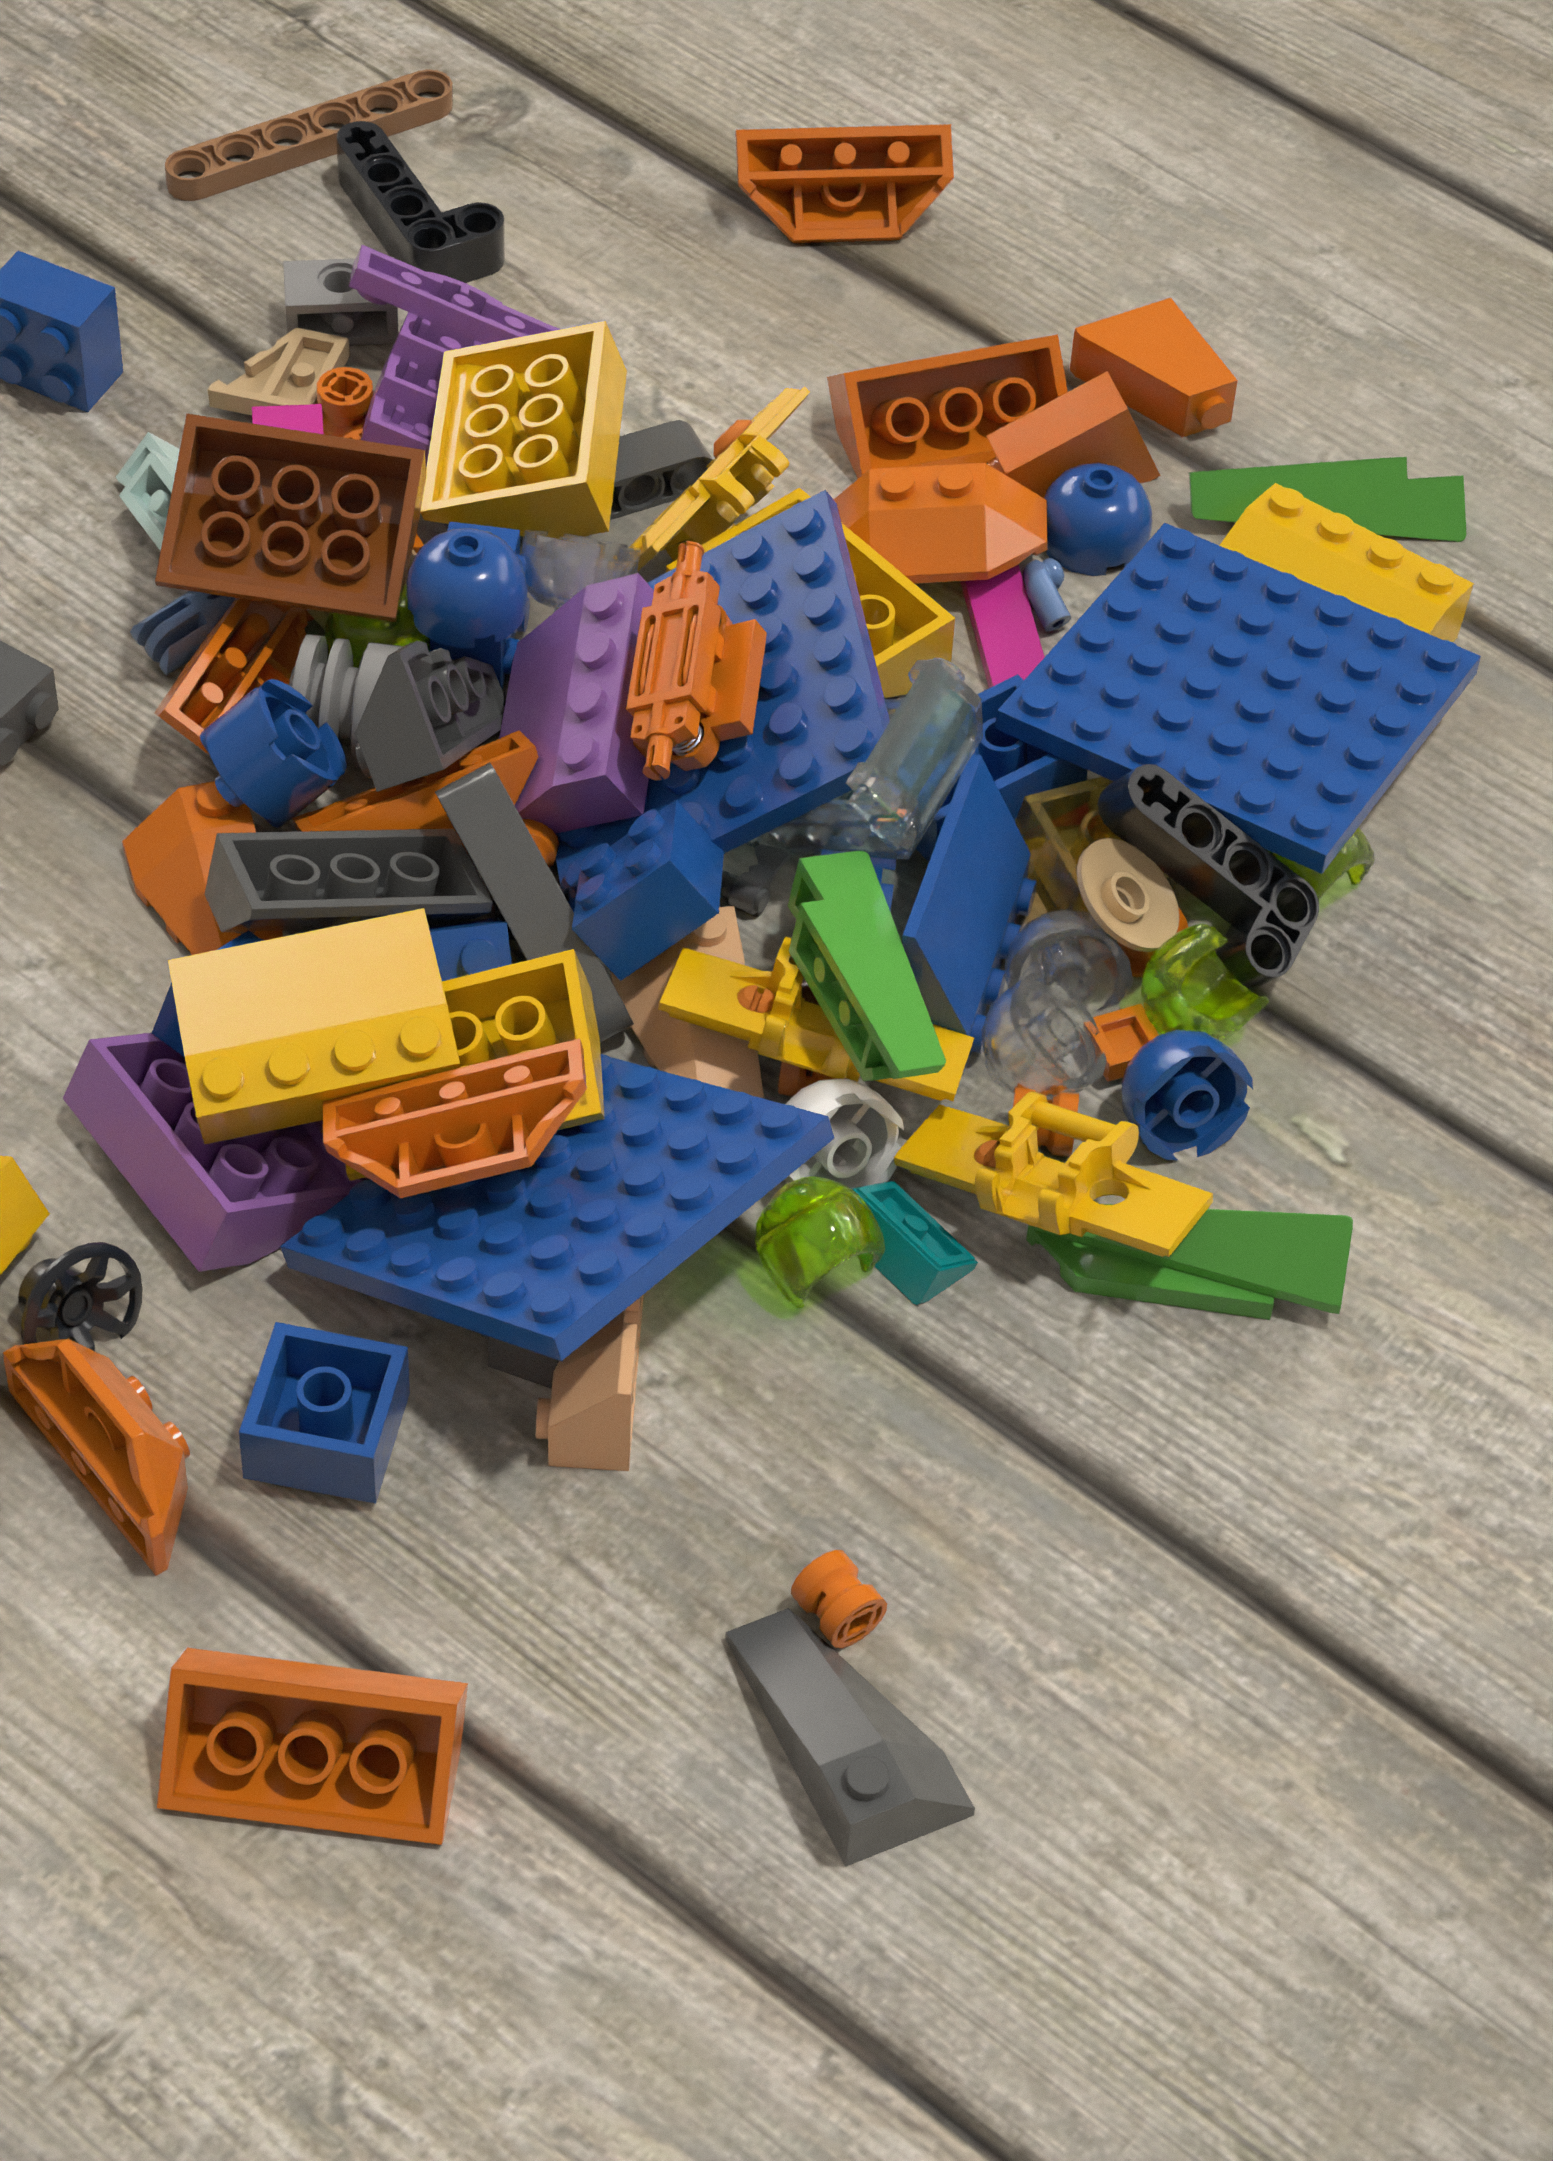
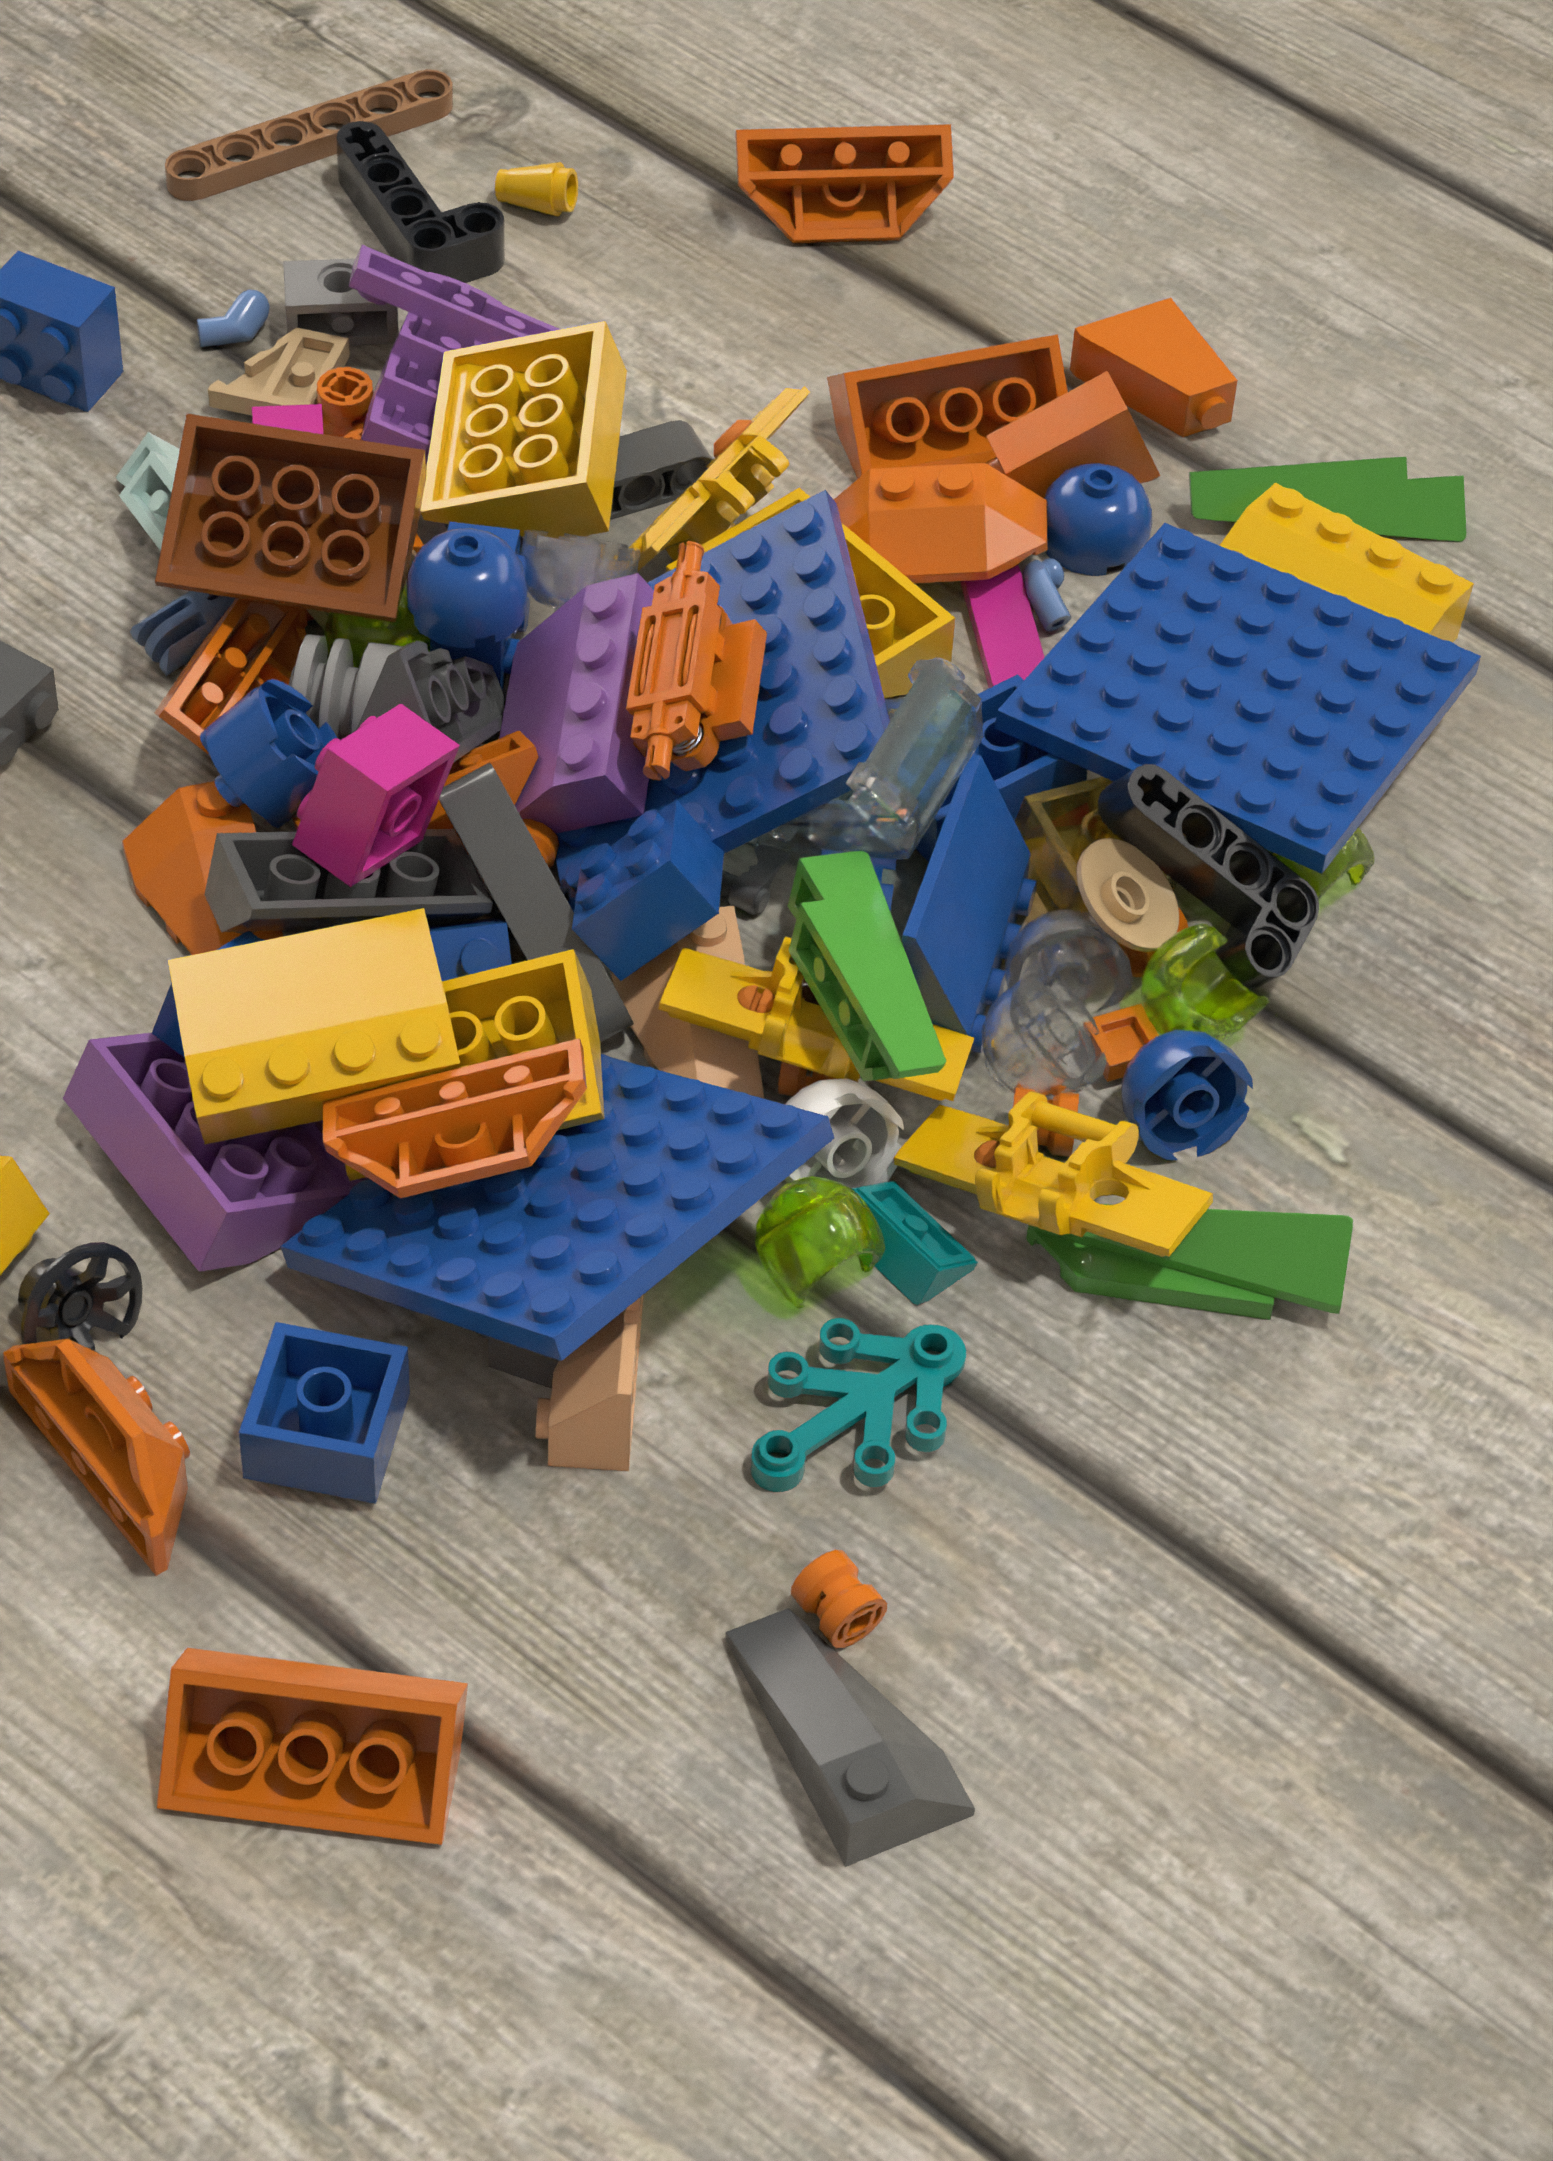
none -> medium blue arm [197,290,270,347]
none -> dark pink brick [292,704,460,887]
none -> yellow cone [495,162,578,217]
none -> teal plant [750,1318,966,1492]

